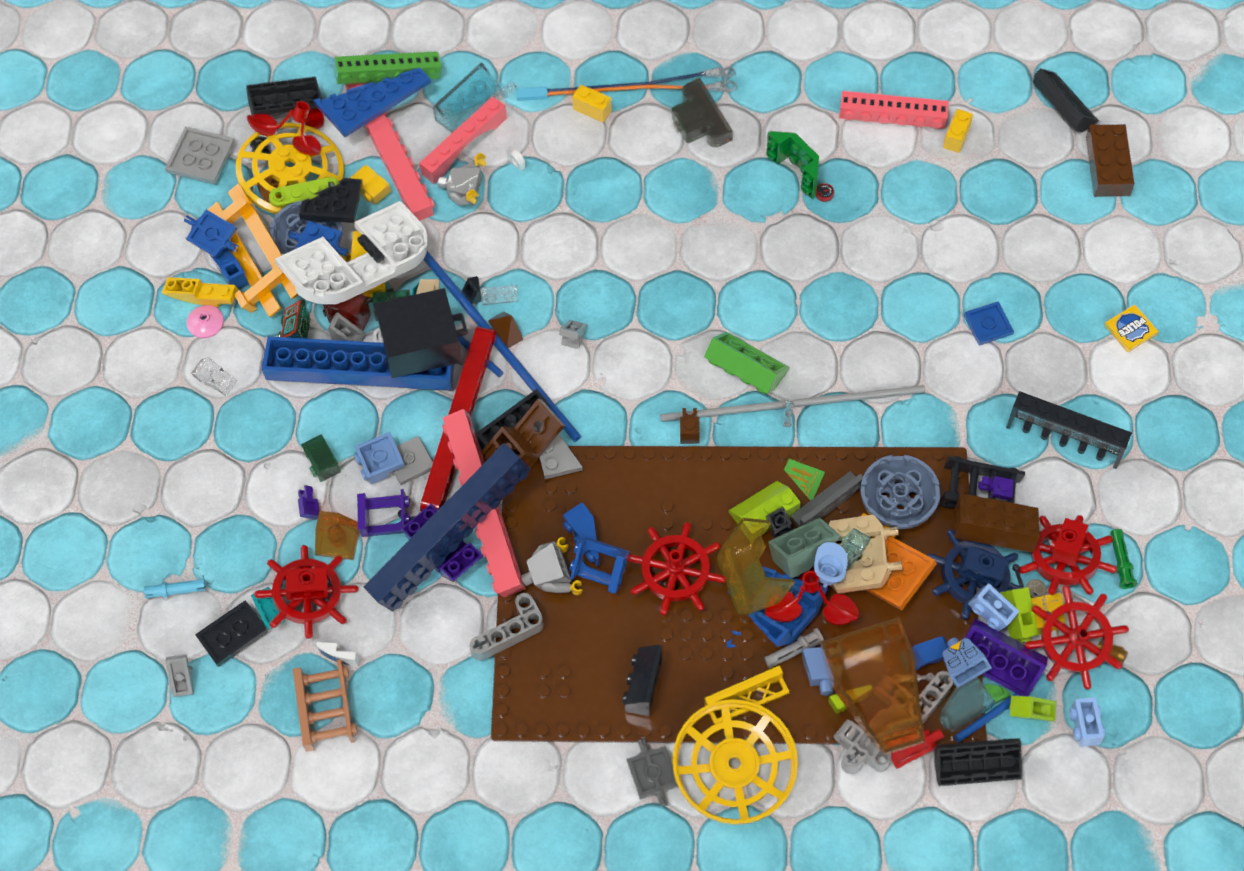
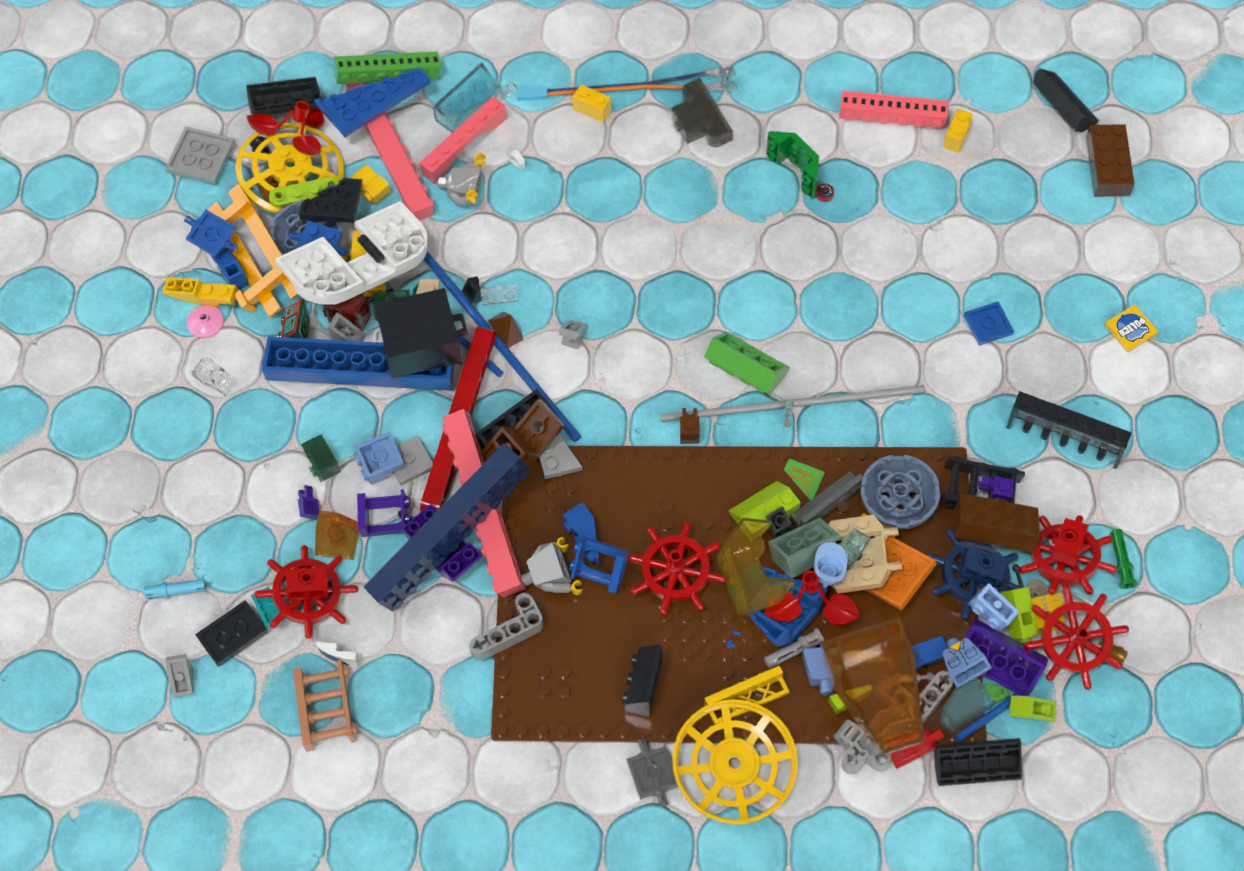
light blue brick [1069,697,1105,747] -> none

